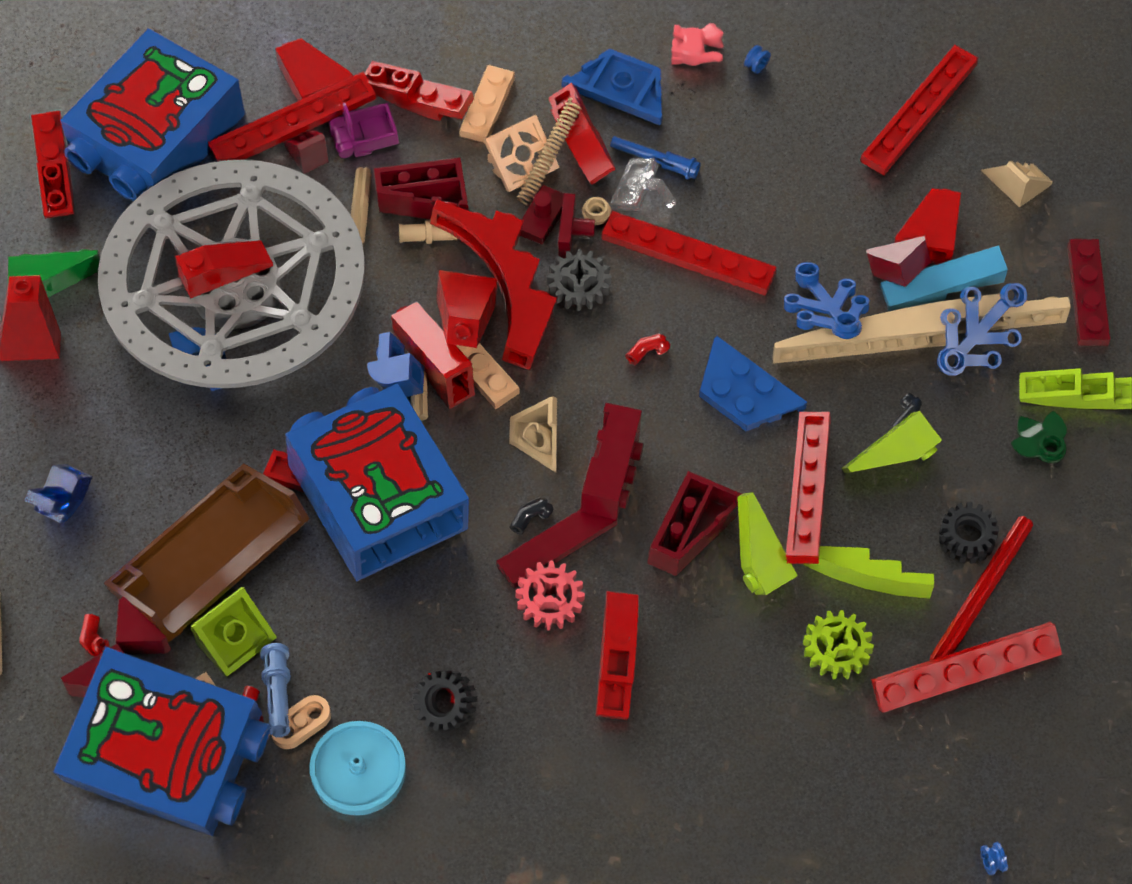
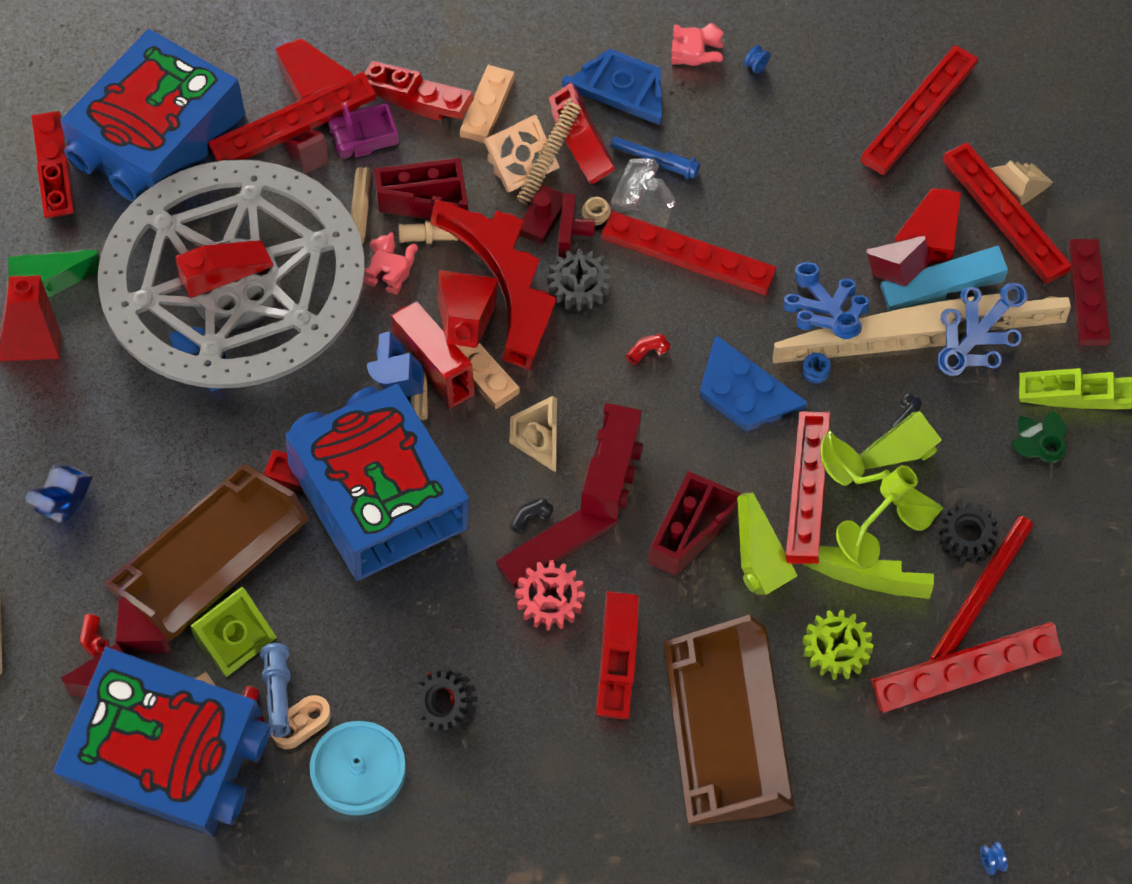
none -> coral animal [364,232,418,295]
none -> reddish brown slope [664,614,795,825]
none -> blue bush [802,353,830,383]
none -> lime plant [821,430,943,569]
none -> red plate [942,142,1072,285]

